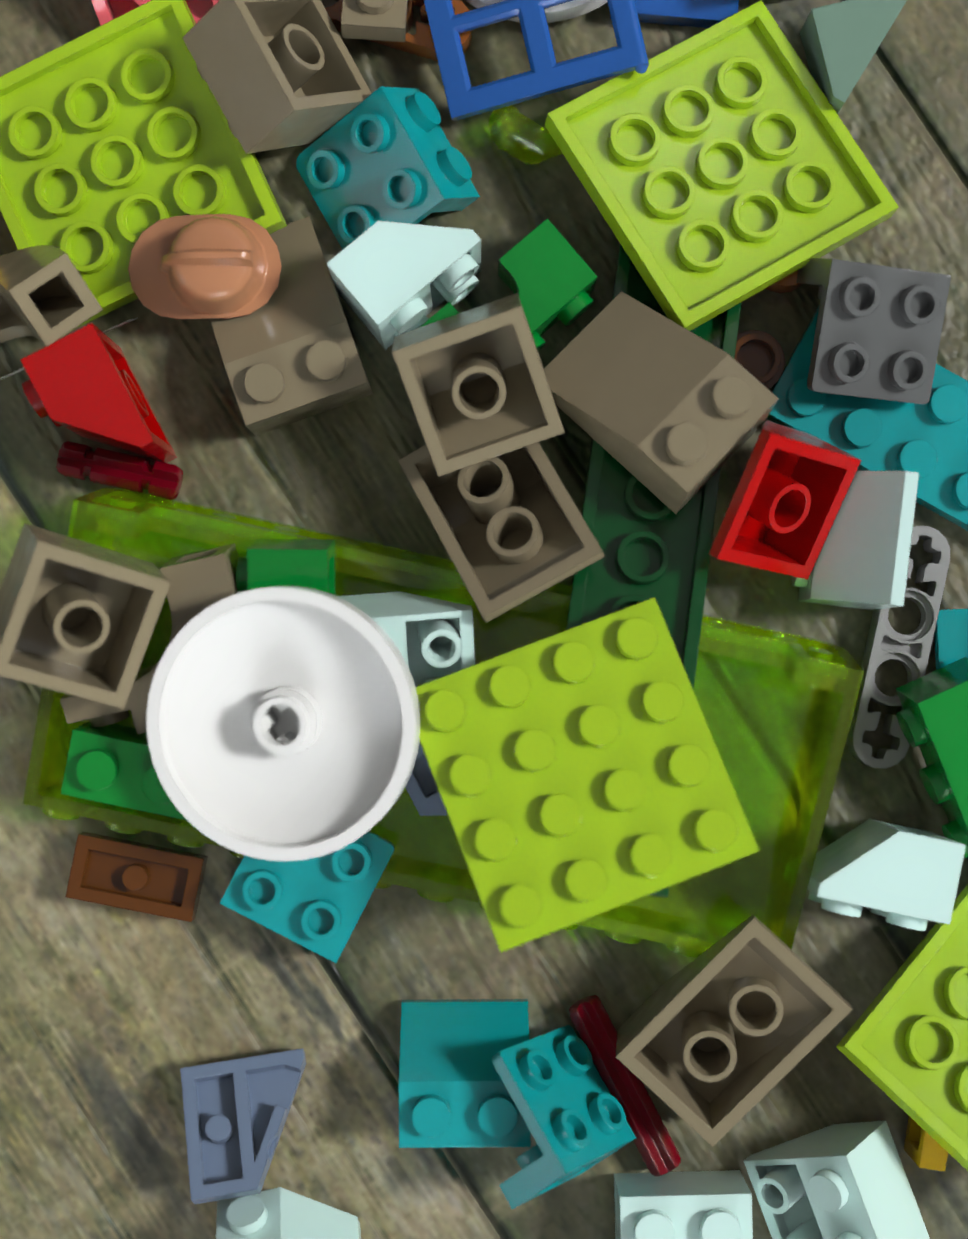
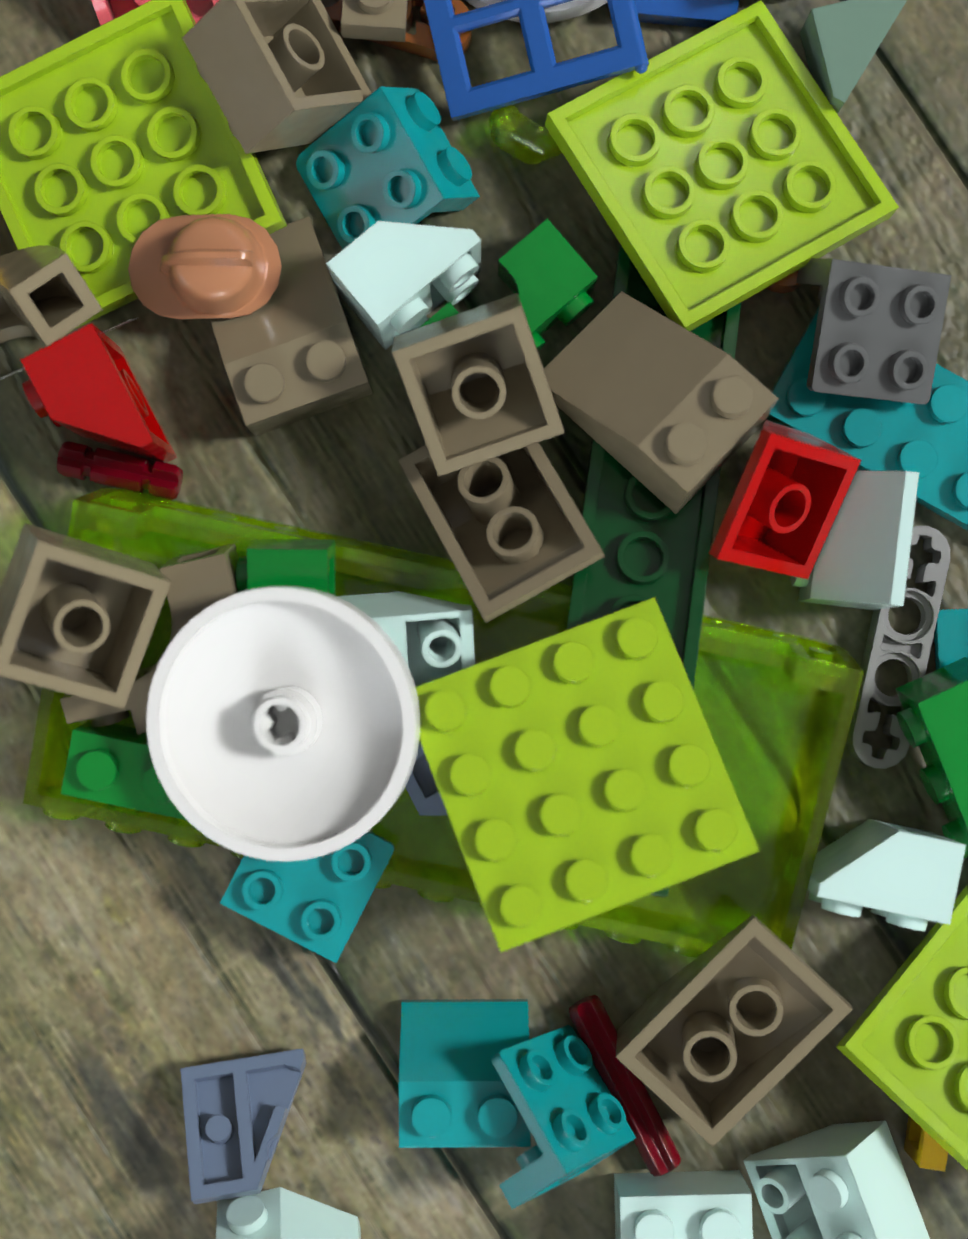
reddish brown plate [65,832,208,922] -> none
reddish brown plate [735,330,785,389] -> none

